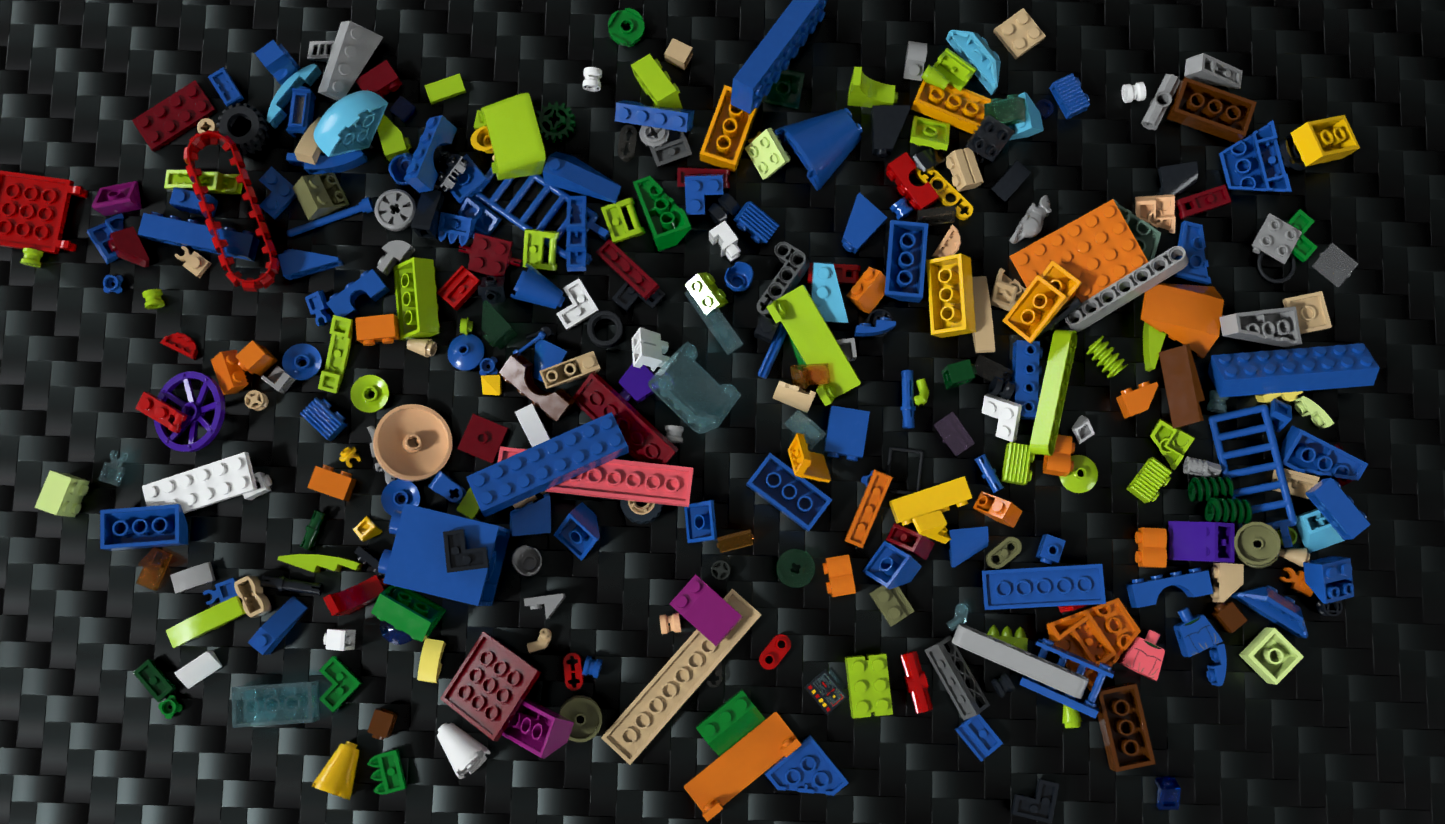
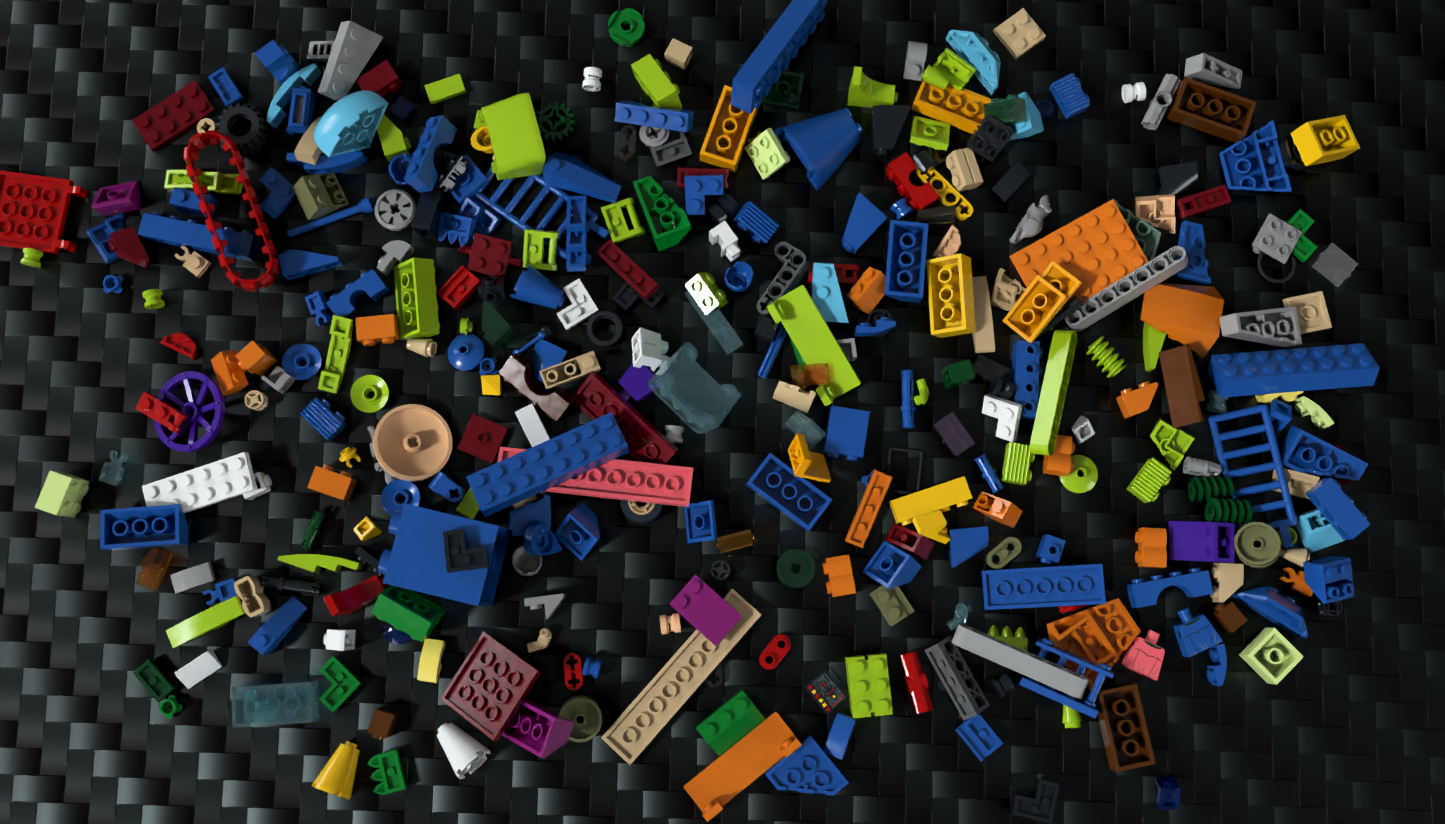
none -> blue piece [524,524,562,556]
none -> blue slope [824,712,857,760]

